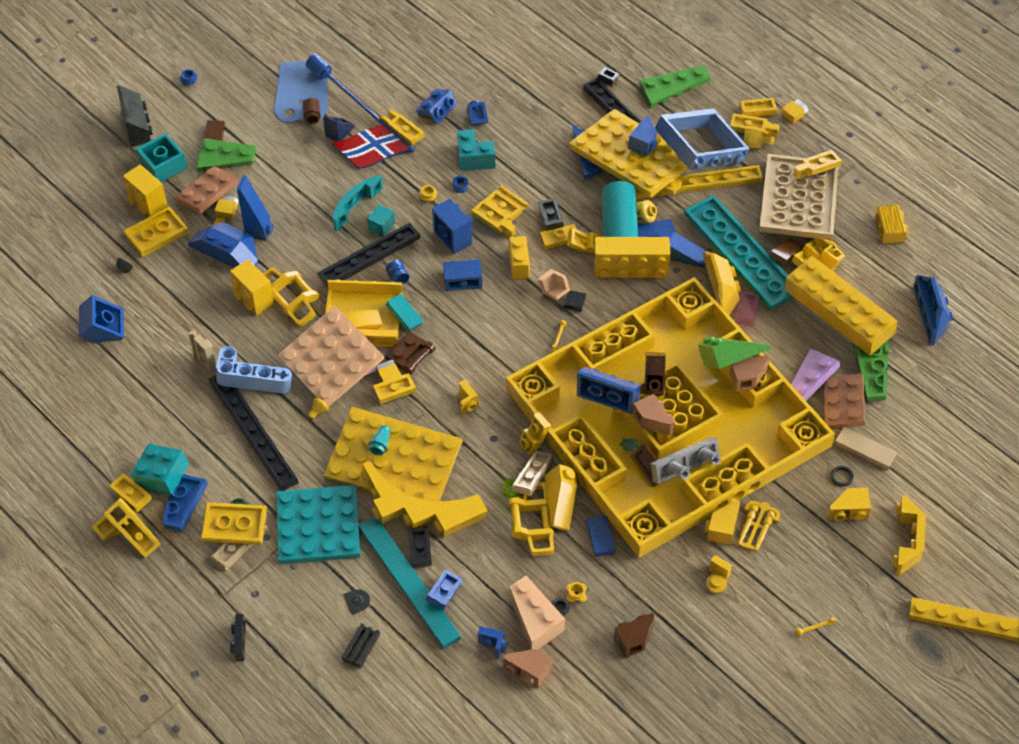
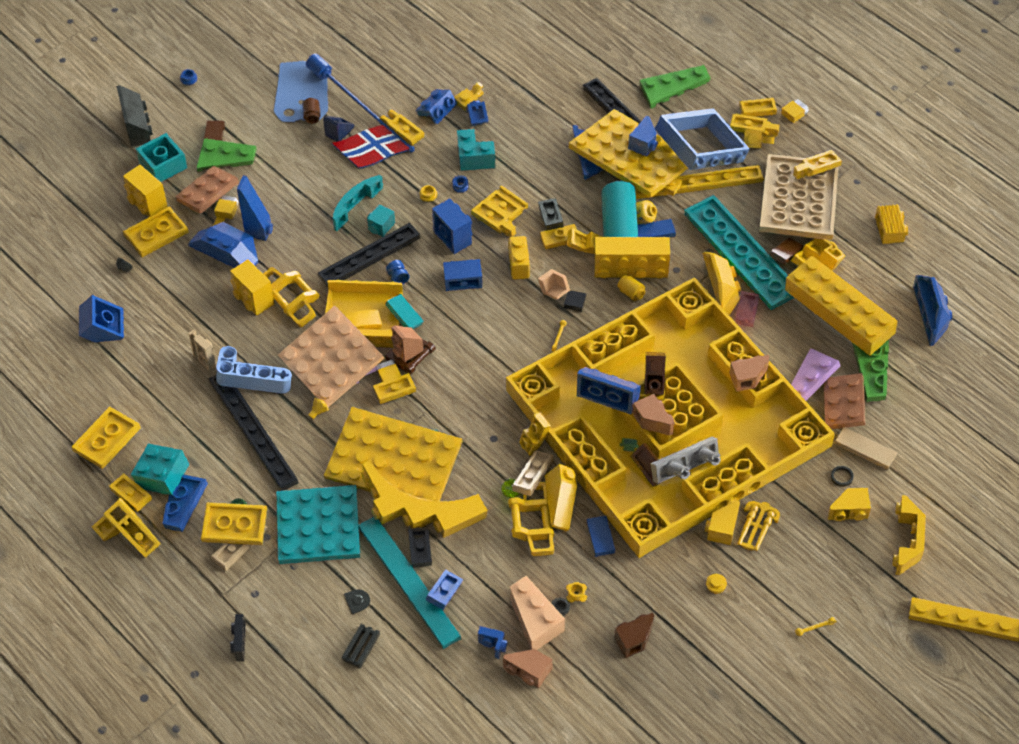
teal cone [368,425,391,456] -> none
yellow bracket [458,379,479,414] -> none
black tile [597,67,620,87] -> none
blue slope [653,228,707,268] -> none
bright green slope [698,336,771,369] -> none
yellow tile [709,555,732,580] -> none
none -> yellow plate [72,406,141,469]
none -> nougat slope [391,326,423,362]
none -> yellow plate [454,82,484,111]
none -> yellow brick [617,275,646,301]

